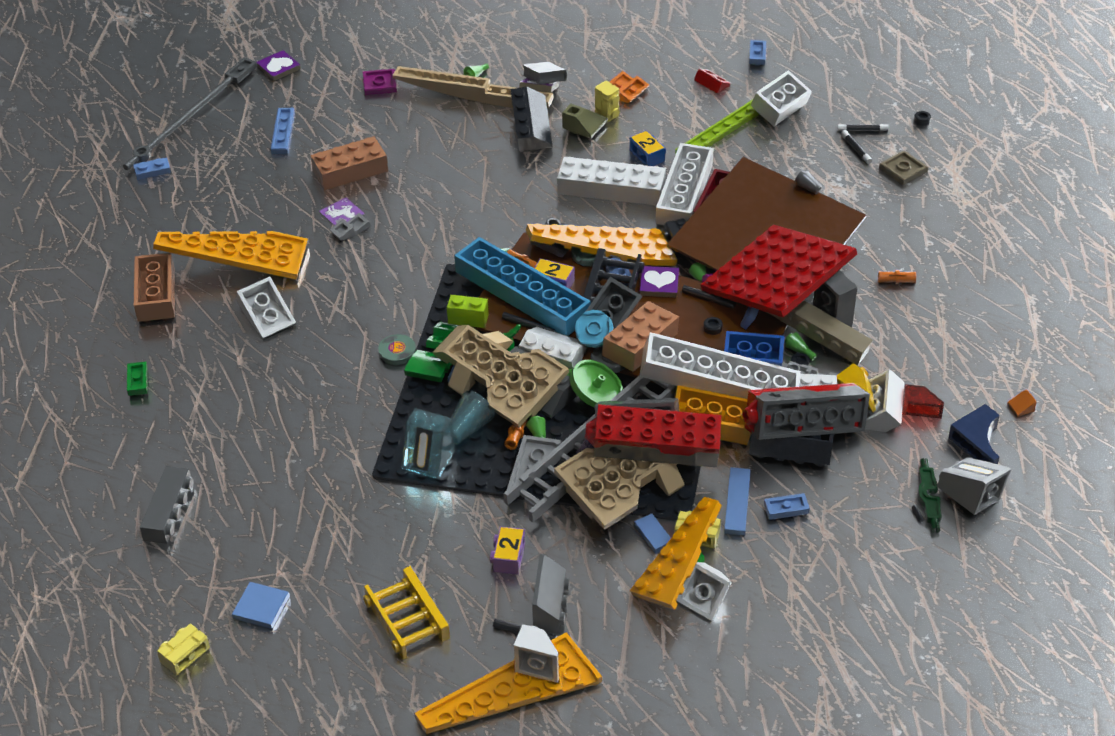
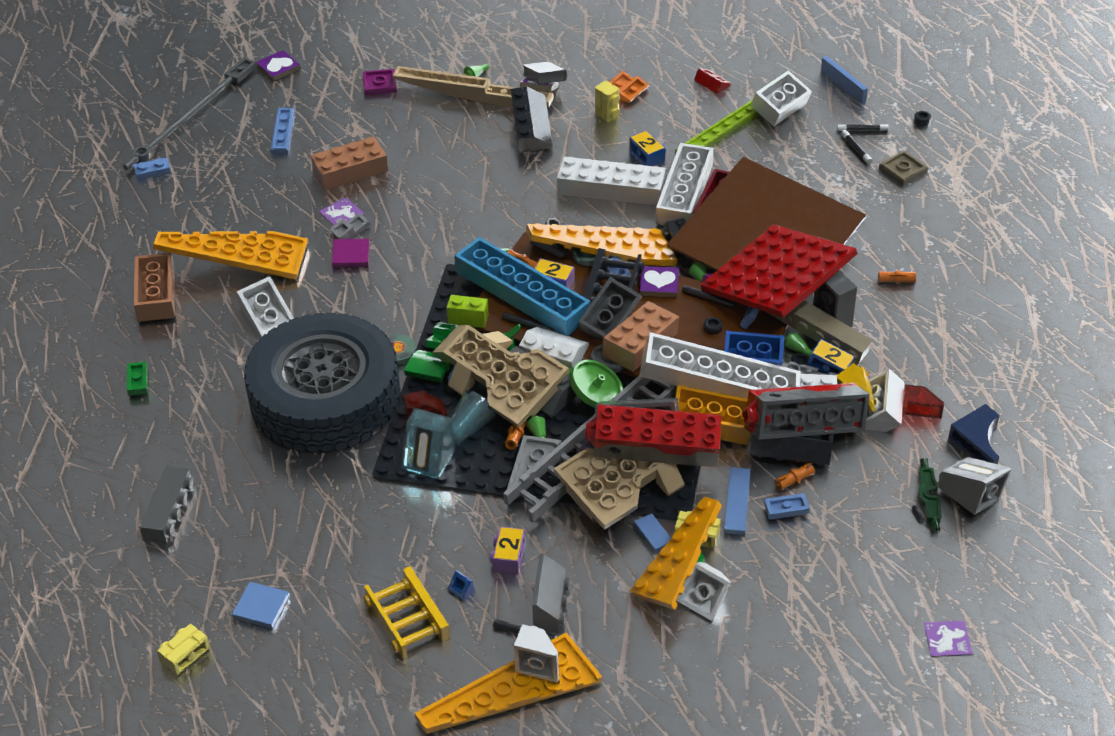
olive slope [562,103,608,138] -> none
medium azure tile [575,310,613,348] -> none
medium blue plate [749,40,766,65] -> none
dark grey cone [795,170,822,194] -> none
orange slope [1007,389,1037,417] -> none
none -> black wheel [244,313,400,453]
none -> magenta tile [332,238,370,268]
none -> clear red slope [403,391,447,425]
none -> blue slope [447,571,476,600]
none -> orange pin [774,463,815,491]
none -> brick [807,339,855,375]
none -> medium blue tile [821,56,868,103]
none -> medium lavender sticker [924,621,973,656]

